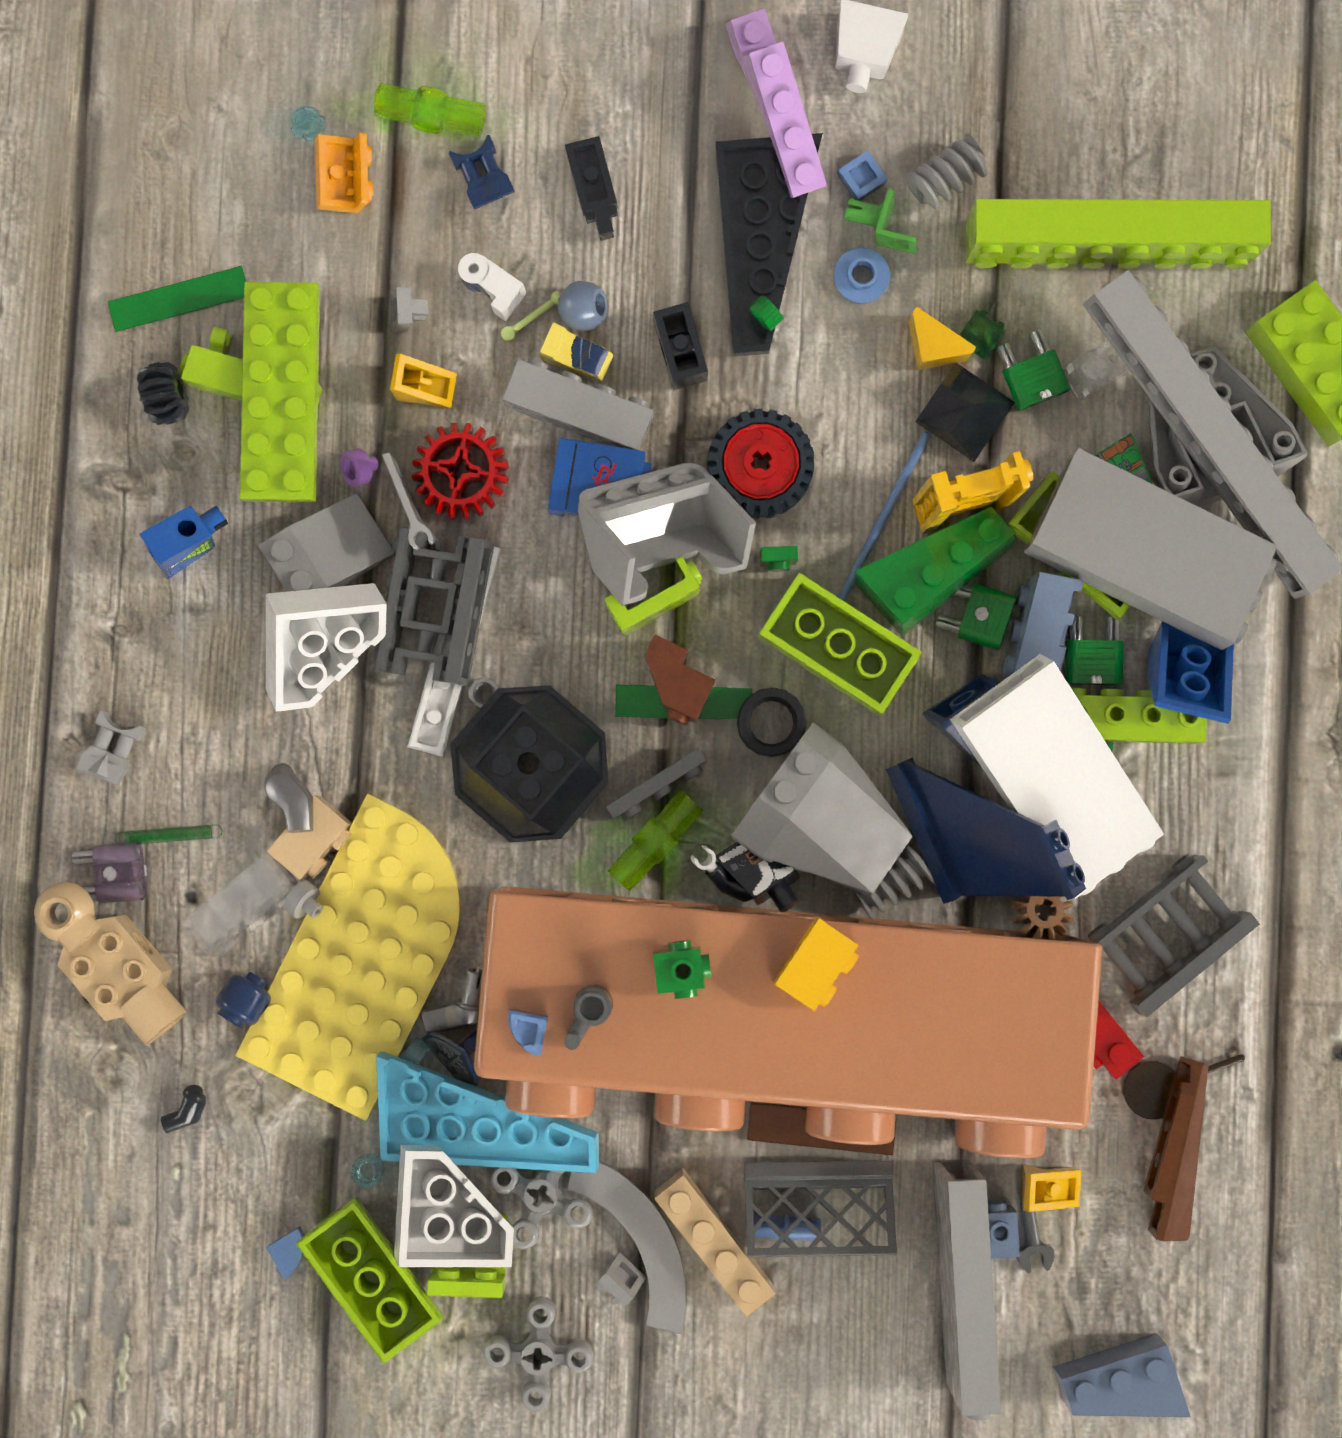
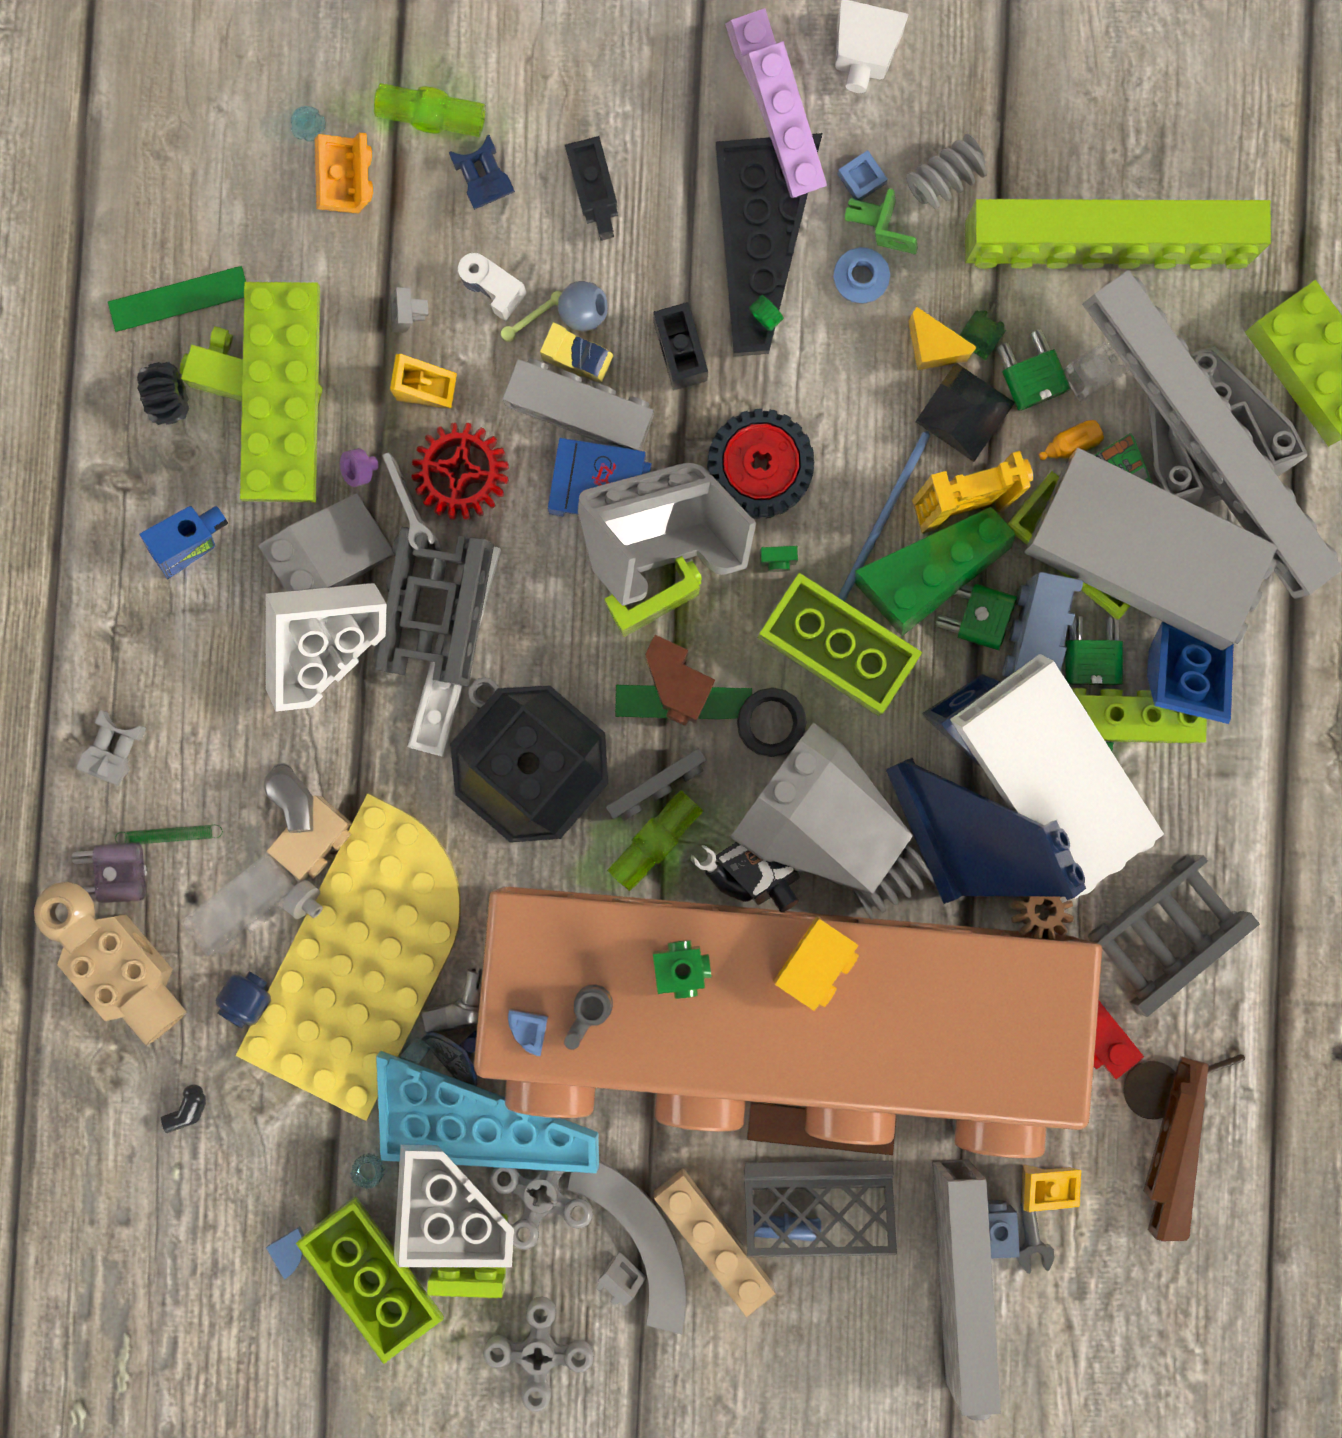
sand blue wedge [1053,1333,1191,1417] -> none
none -> light orange piece [1039,420,1104,460]

